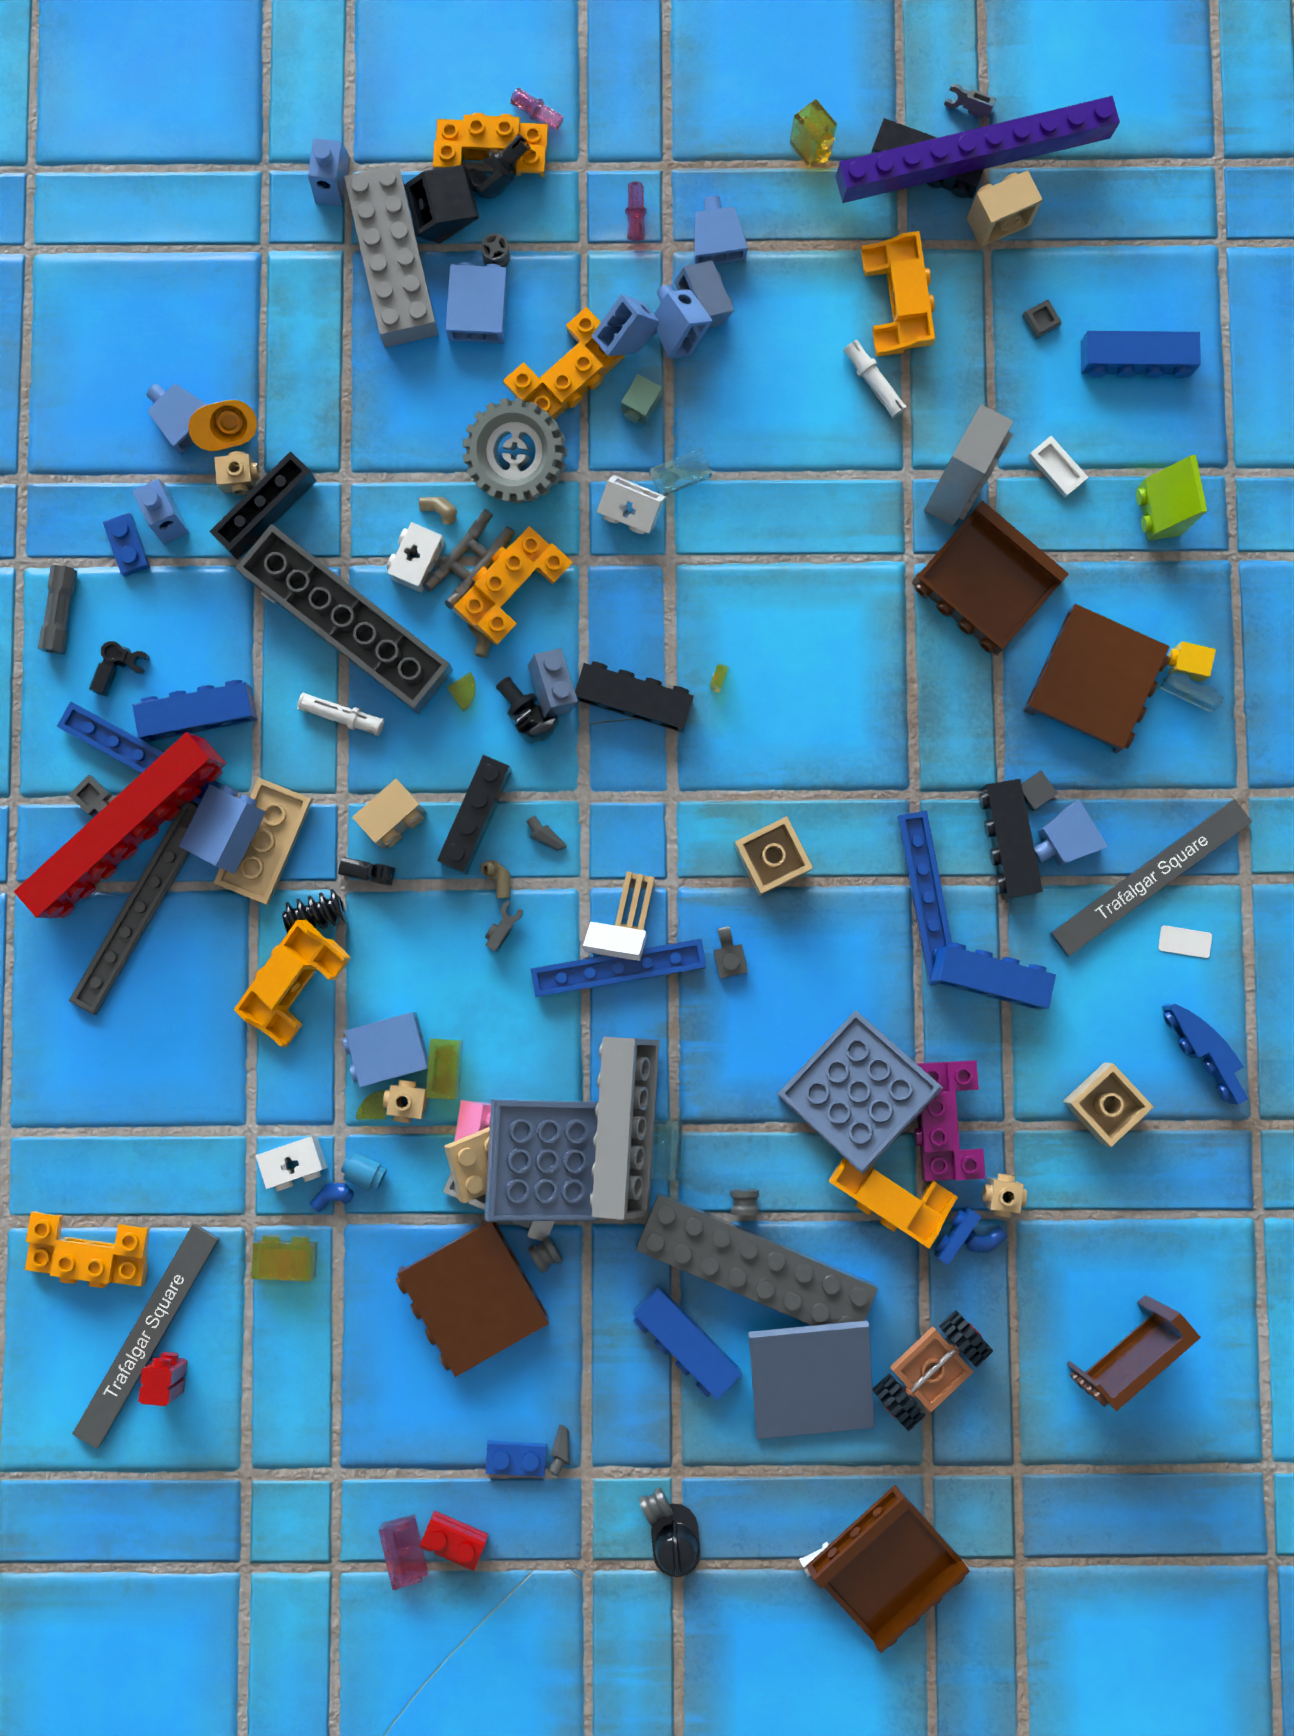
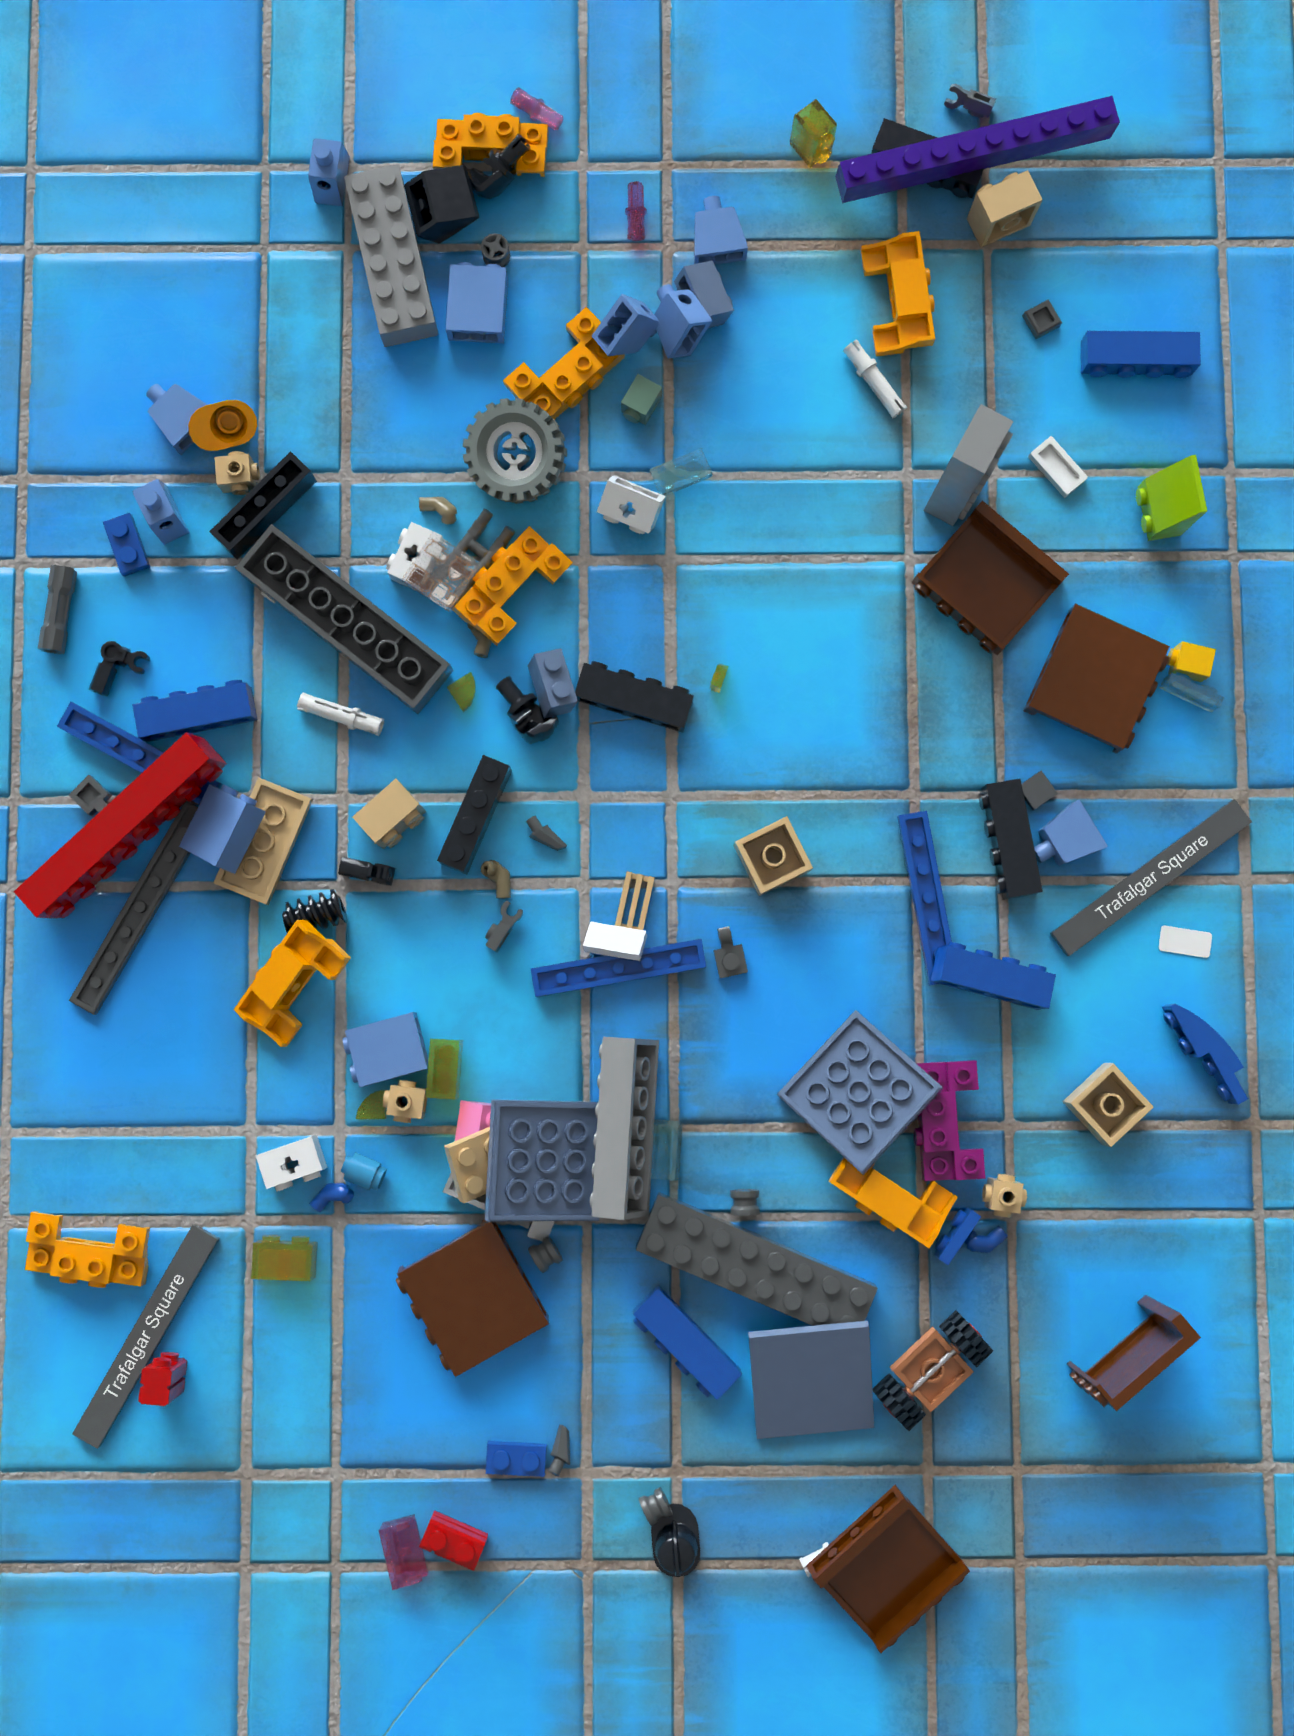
none -> clear tile [401,532,481,612]

